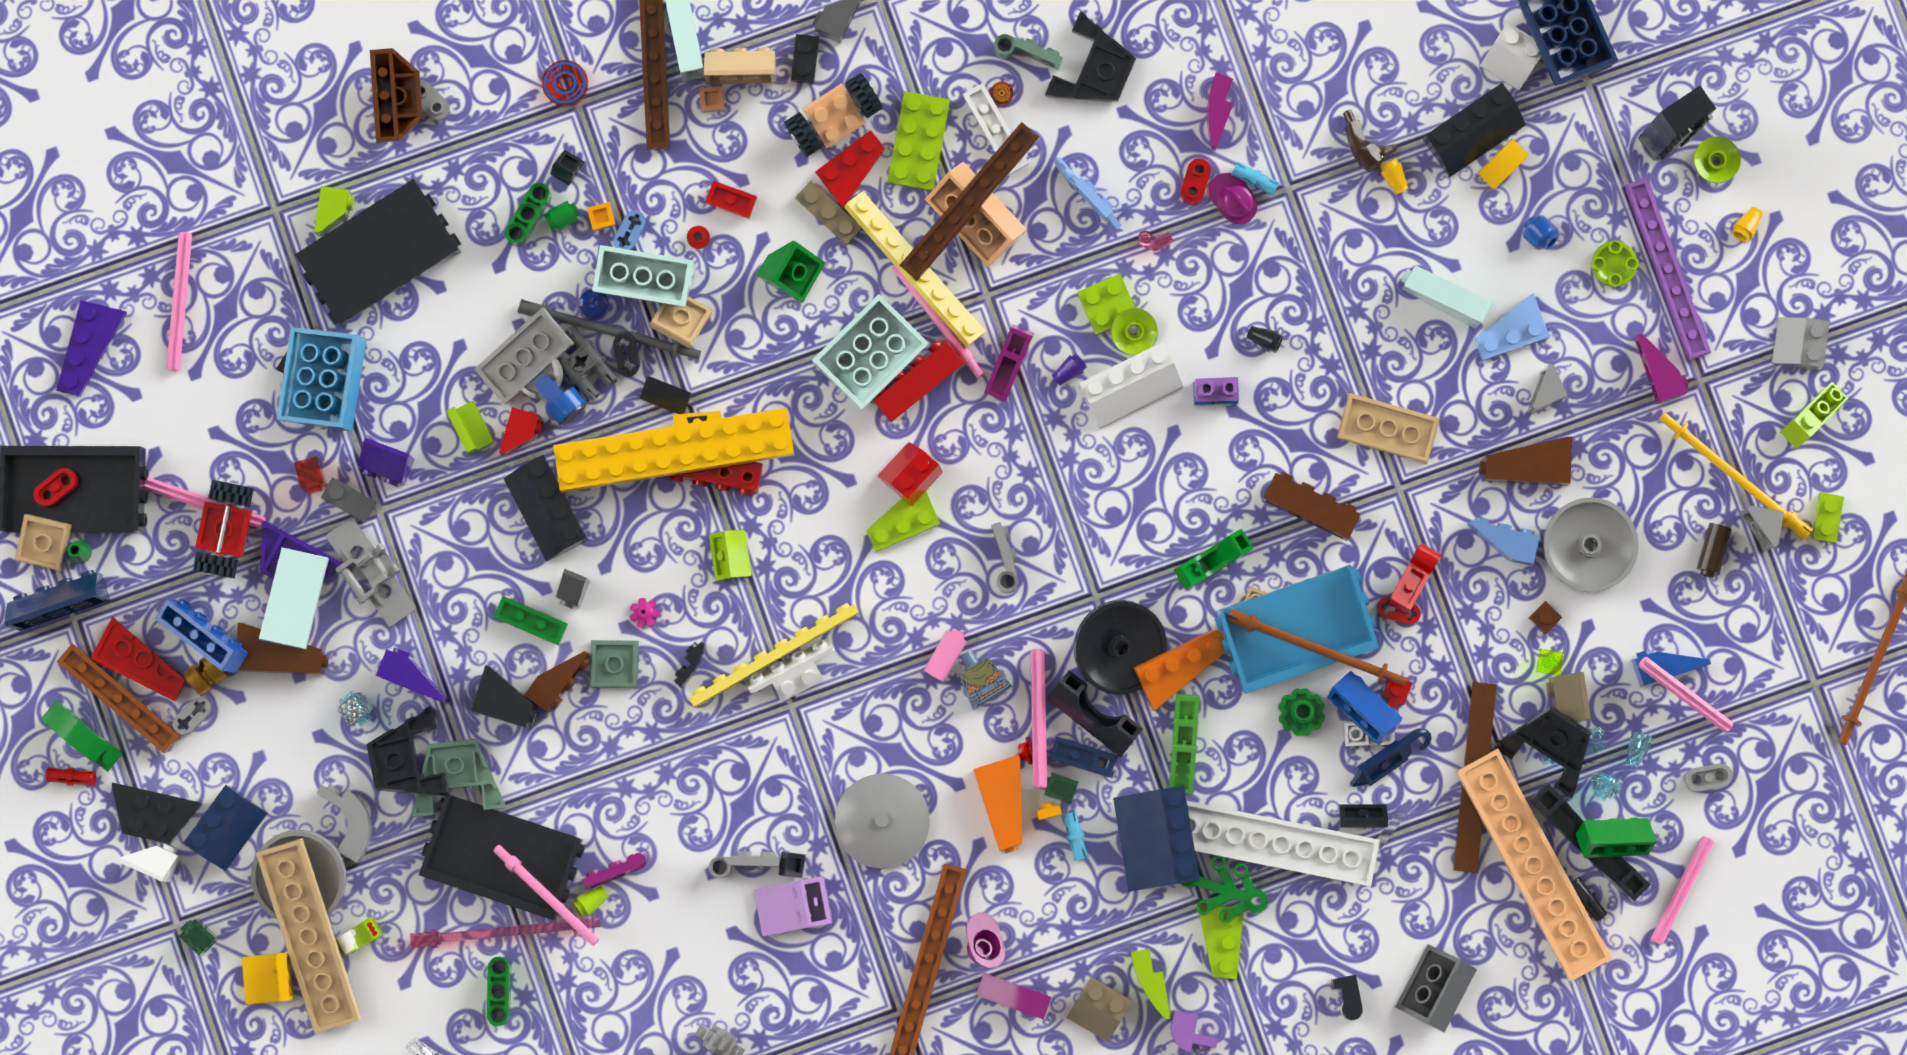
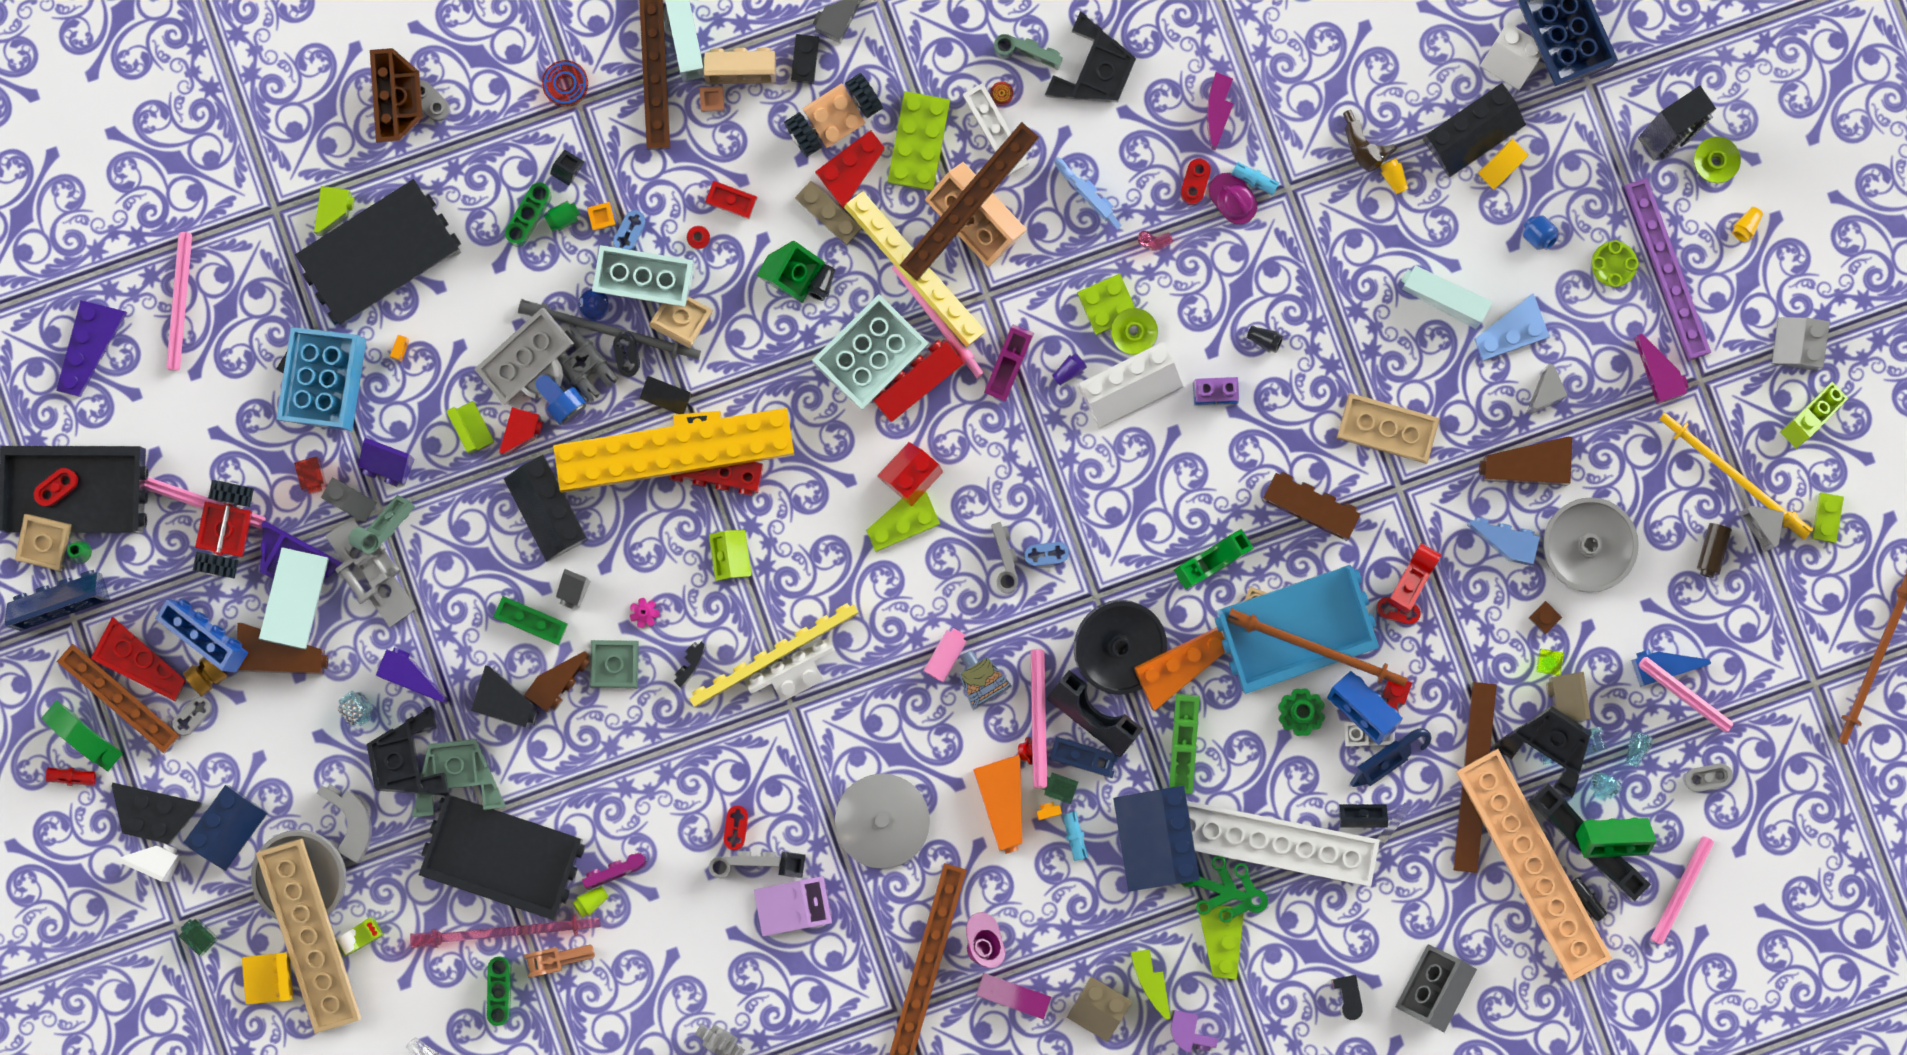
bright pink bar [493,845,599,946] -> none
none -> sand green plate [348,495,415,554]
none -> light orange tile [390,335,410,363]
none -> nougat connector [523,945,595,978]
none -> red beam [723,806,748,850]
none -> black cone [807,264,836,301]
none -> medium blue beam [1024,542,1069,567]

